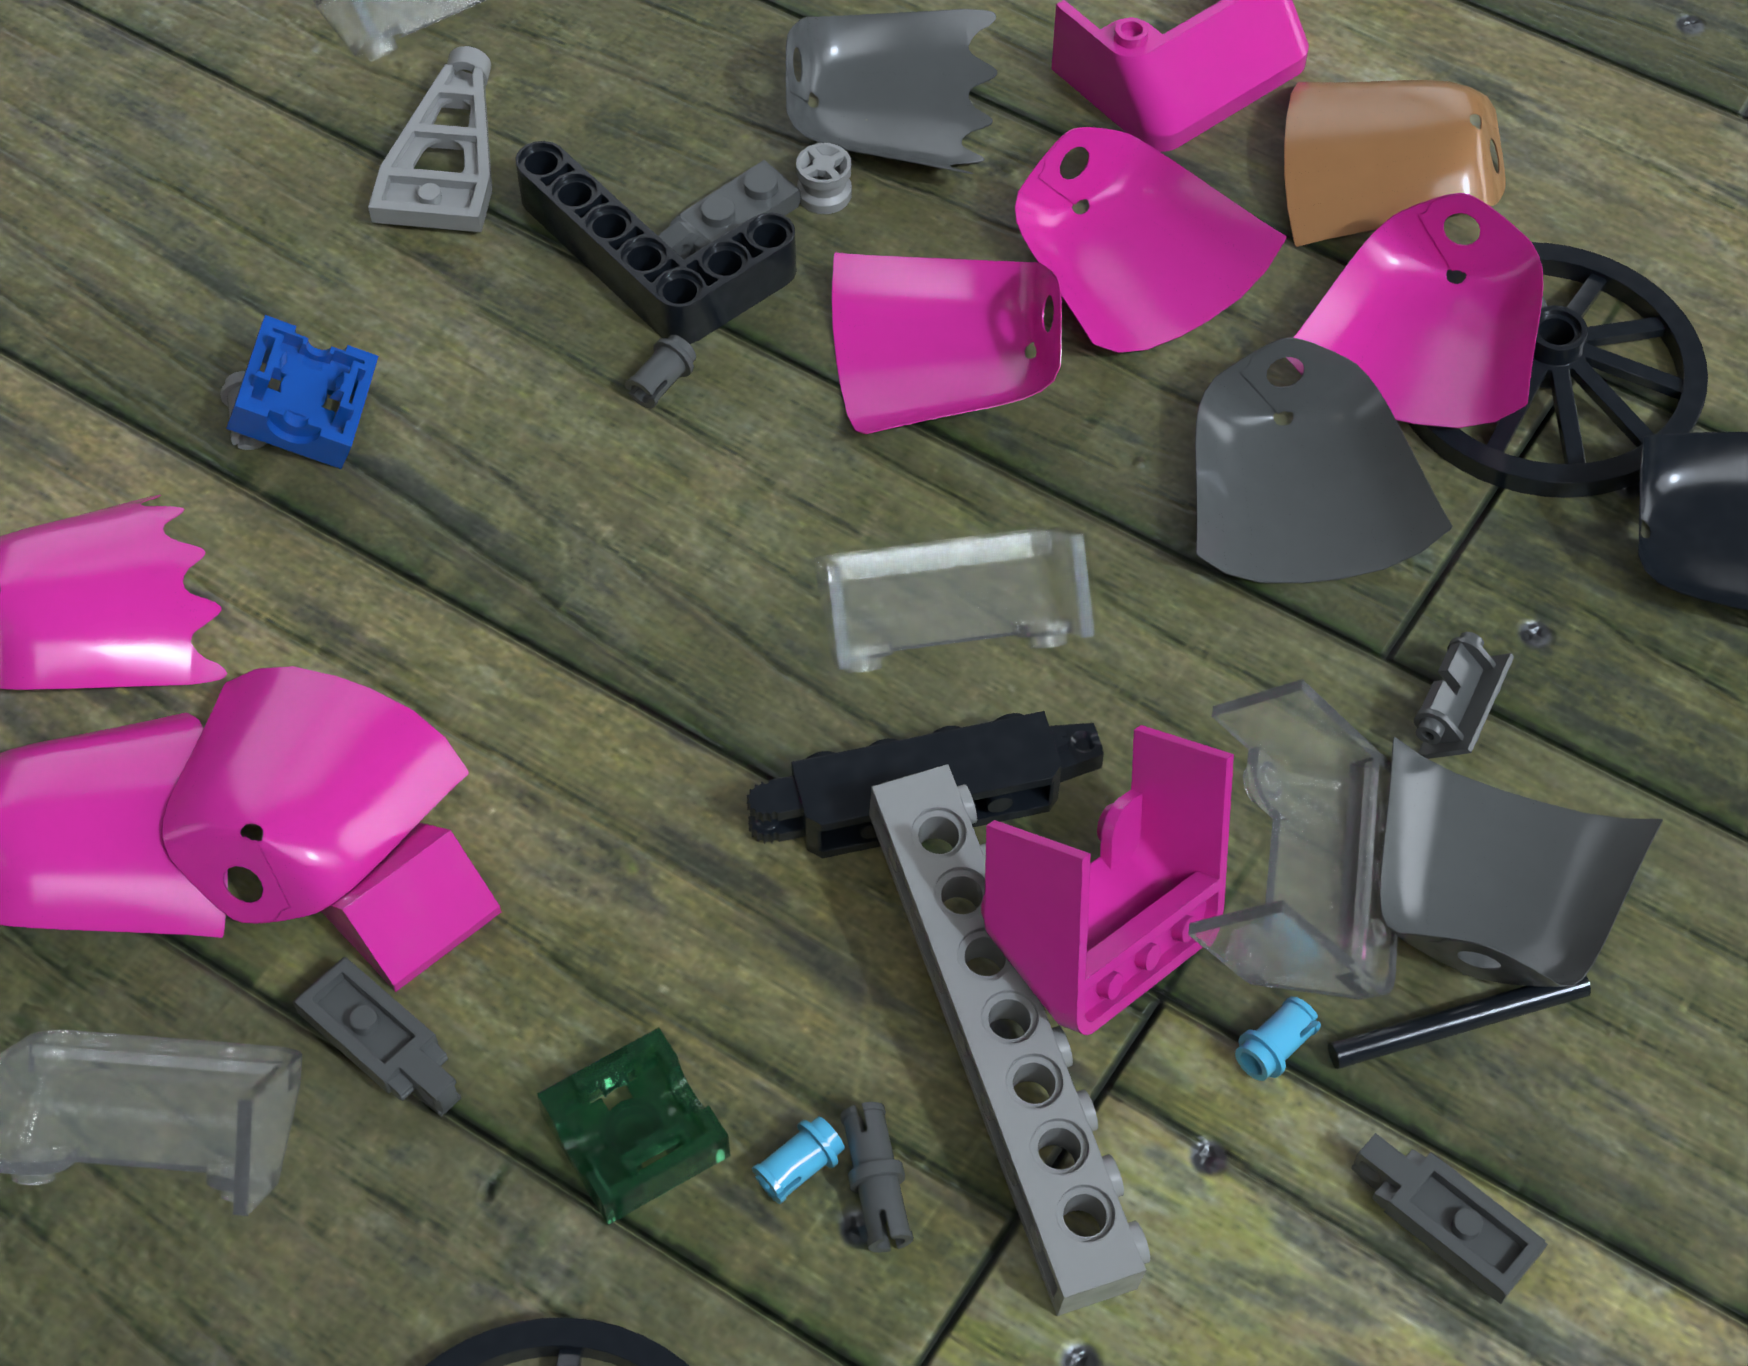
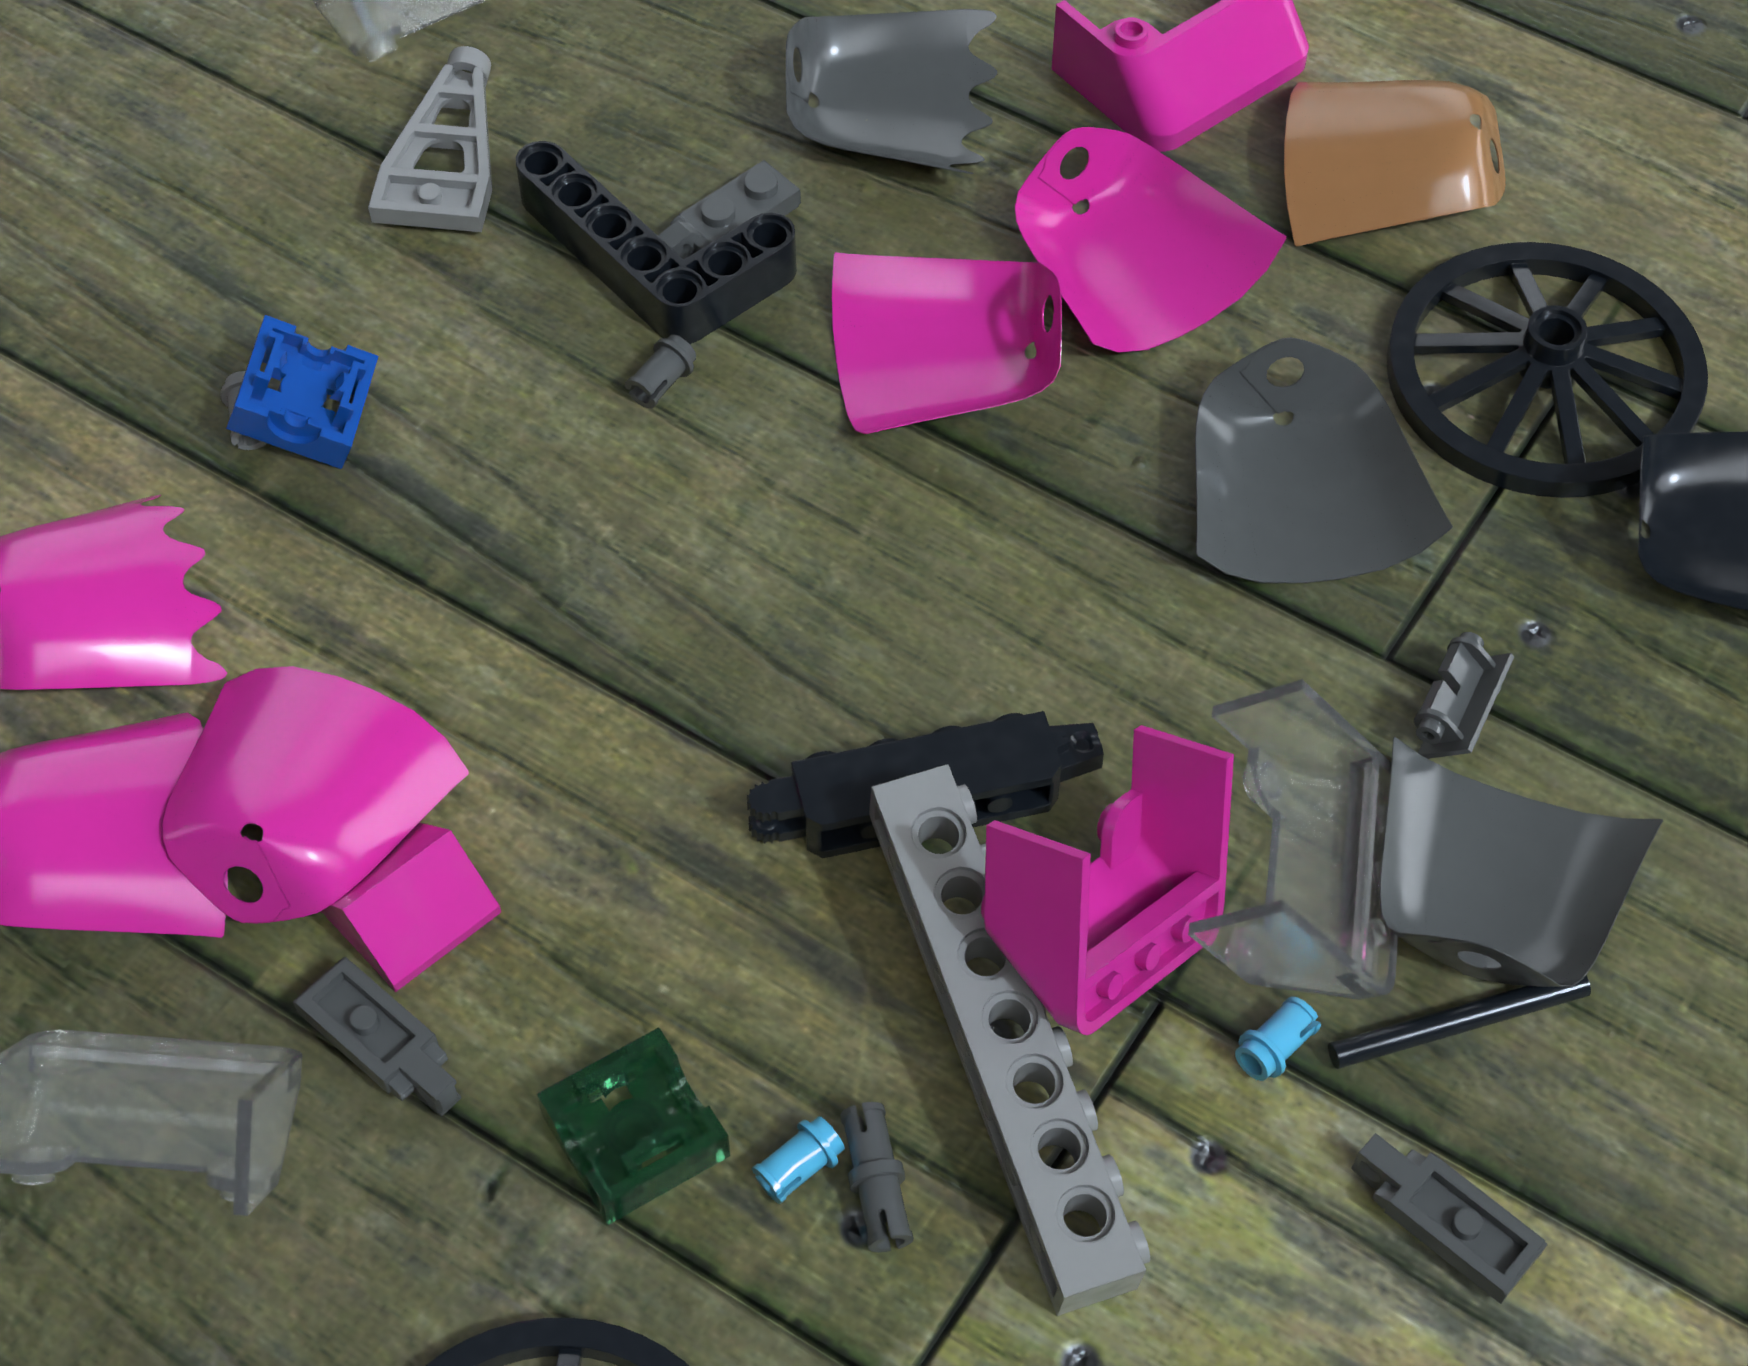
light grey wheel [796,143,852,214] -> none
clear windscreen [814,527,1095,673] -> none
dark pink piece [1286,193,1543,428] -> none

